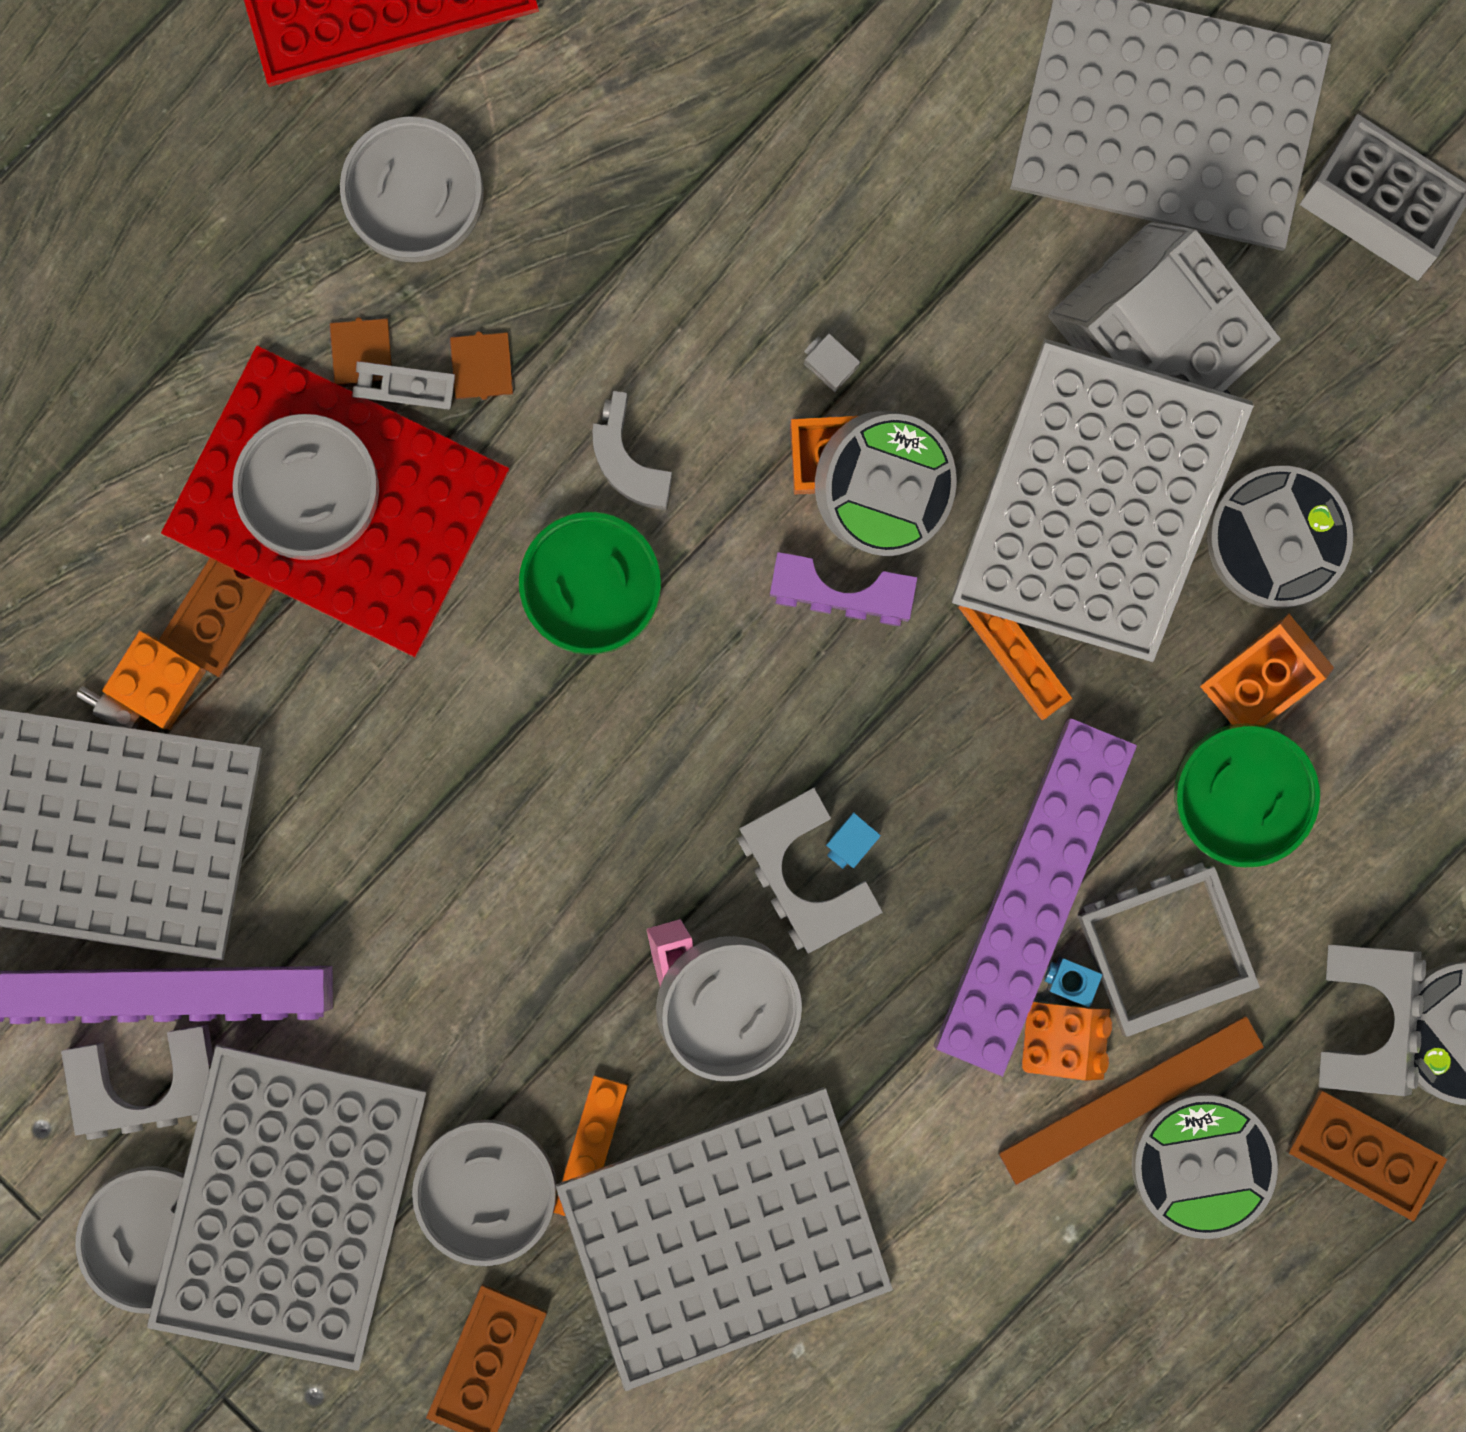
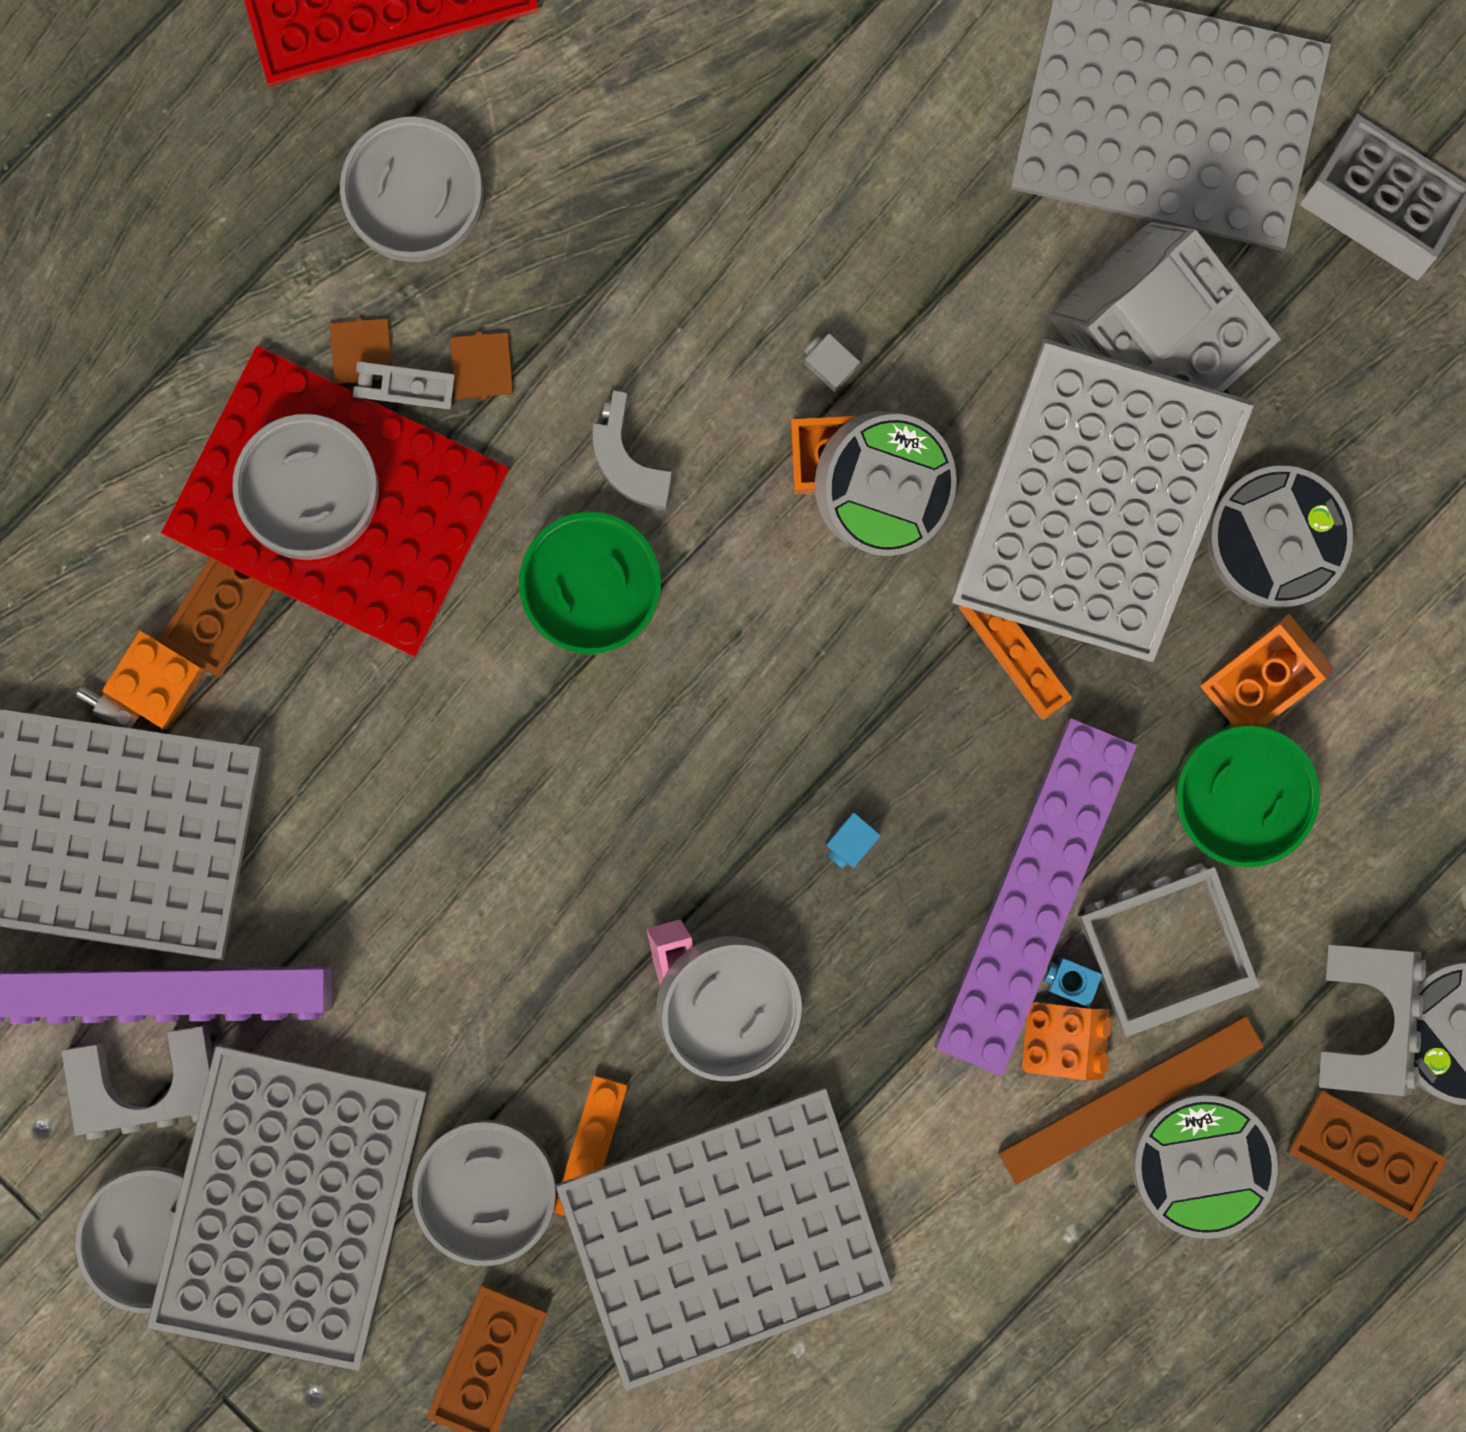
light grey arch [736,788,883,954] -> none
medium lavender arch [769,552,917,626] -> none

